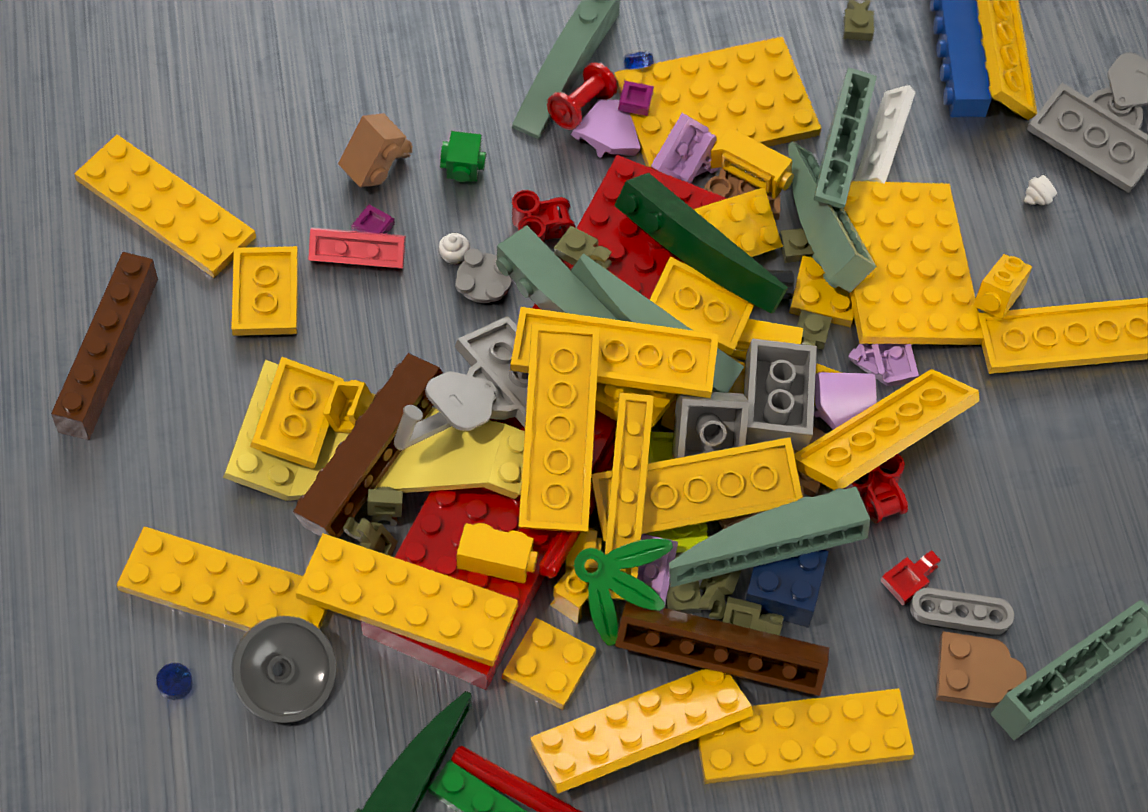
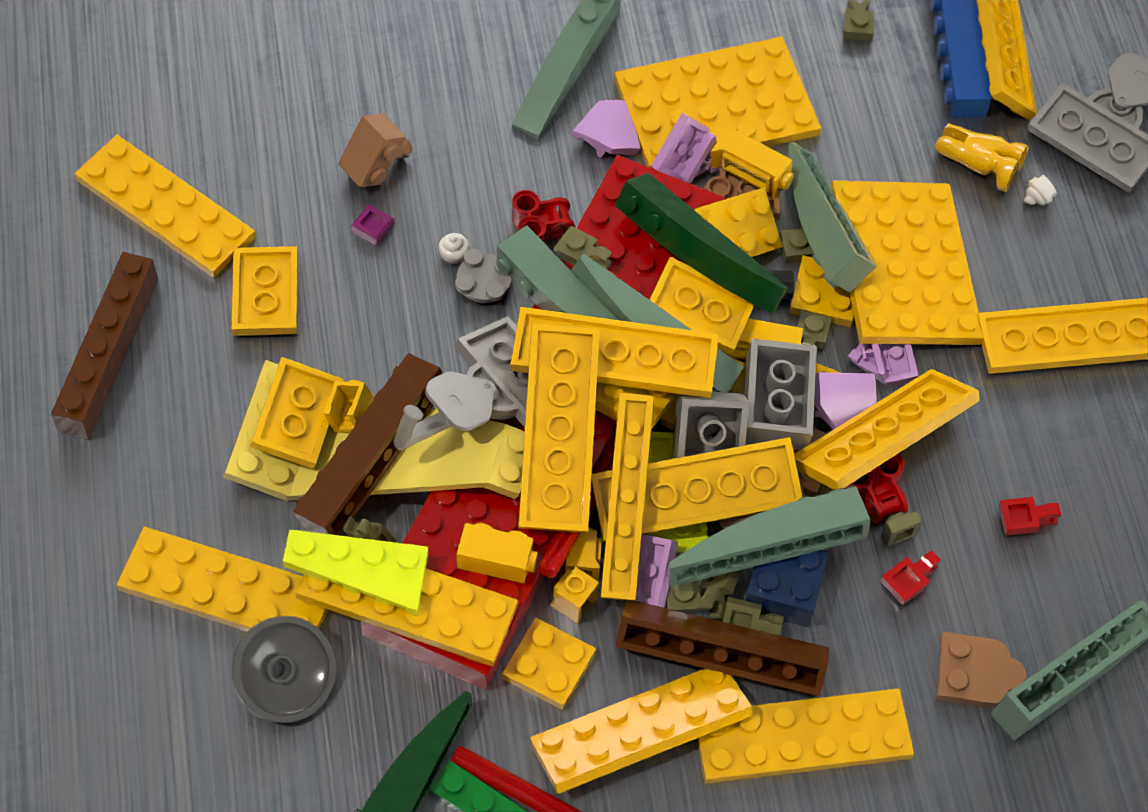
clear blue tile [156,663,193,700] -> none
coral plate [308,228,406,268] -> none
olive plate [368,487,403,526] -> none
green brick [440,131,486,182] -> none
red hose [547,62,618,130] -> none
green plant [574,539,673,646] -> none
magenta tile [618,81,654,116] -> none
clear blue tile [623,51,654,69] -> none
sand green slope [814,67,877,209] -> none
white plate [854,85,915,184] -> none
light grey plate [910,588,1014,635] -> none
yellow brick [973,254,1032,319] -> none
none -> neon yellow wing [283,529,428,616]
none -> olive plate [881,511,922,547]
none -> yellow piece [934,124,1029,193]
none -> red plate [999,497,1061,536]

